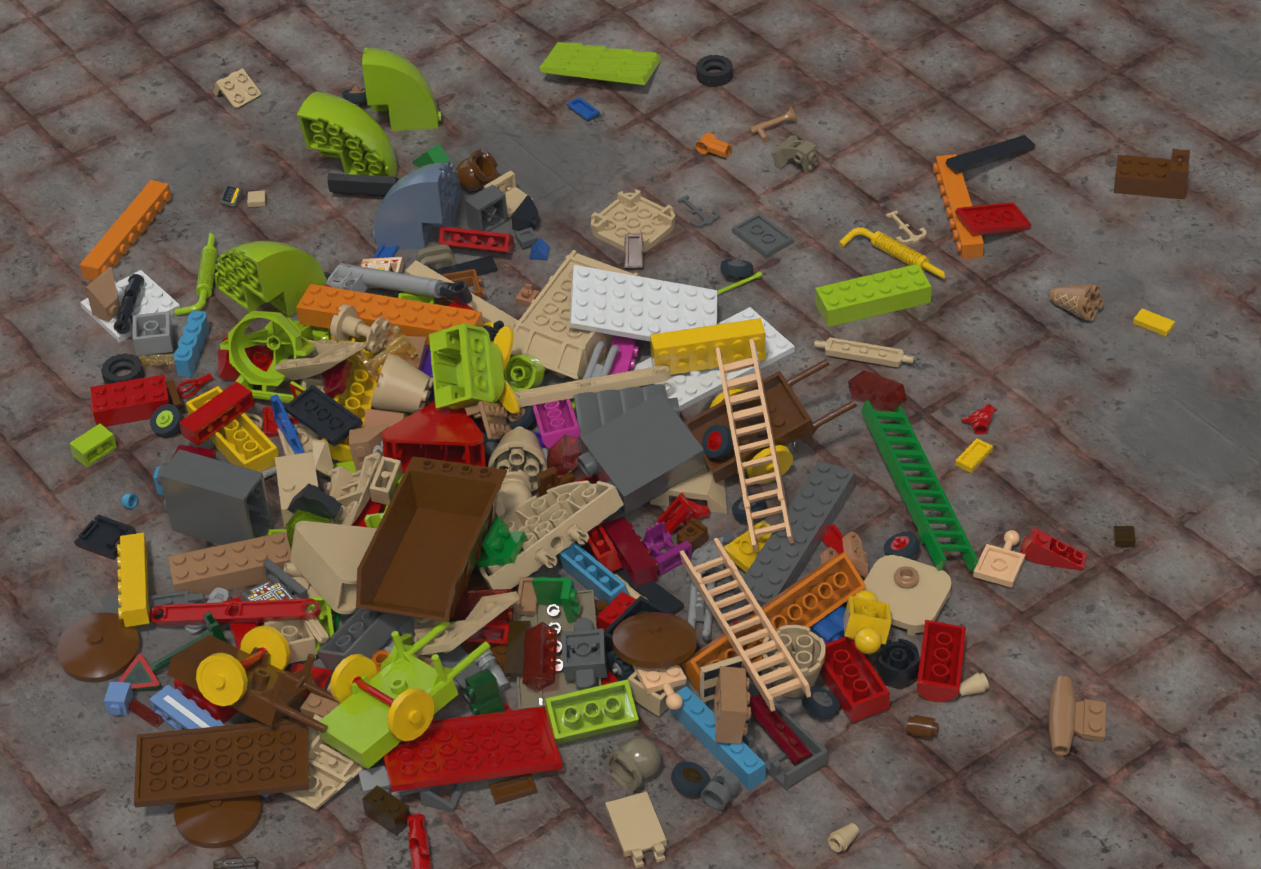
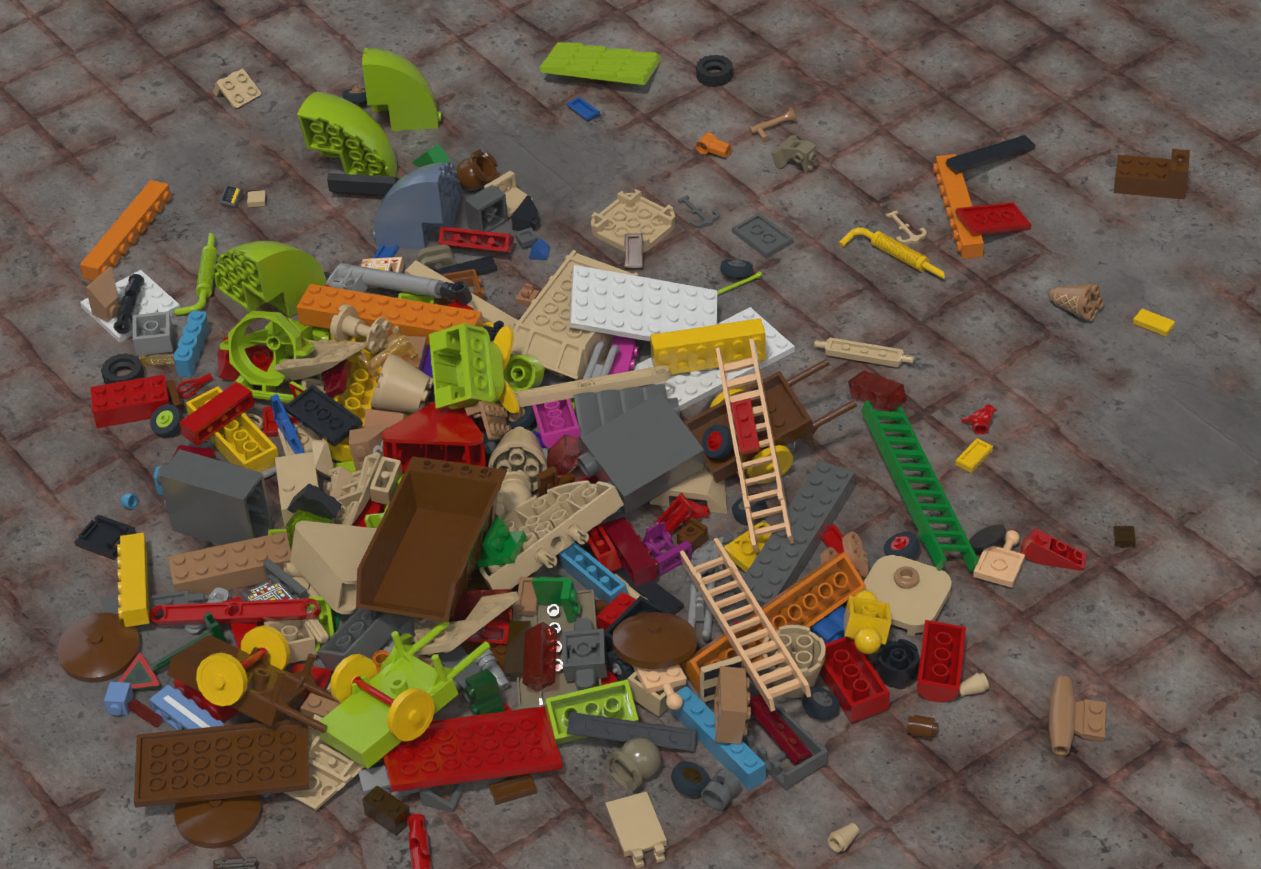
lime brick [69,424,117,467] -> none
lime brick [815,264,932,327] -> none
none -> black tile [566,712,697,752]
none -> red plate [731,398,761,456]
none -> black piece [969,524,1006,551]

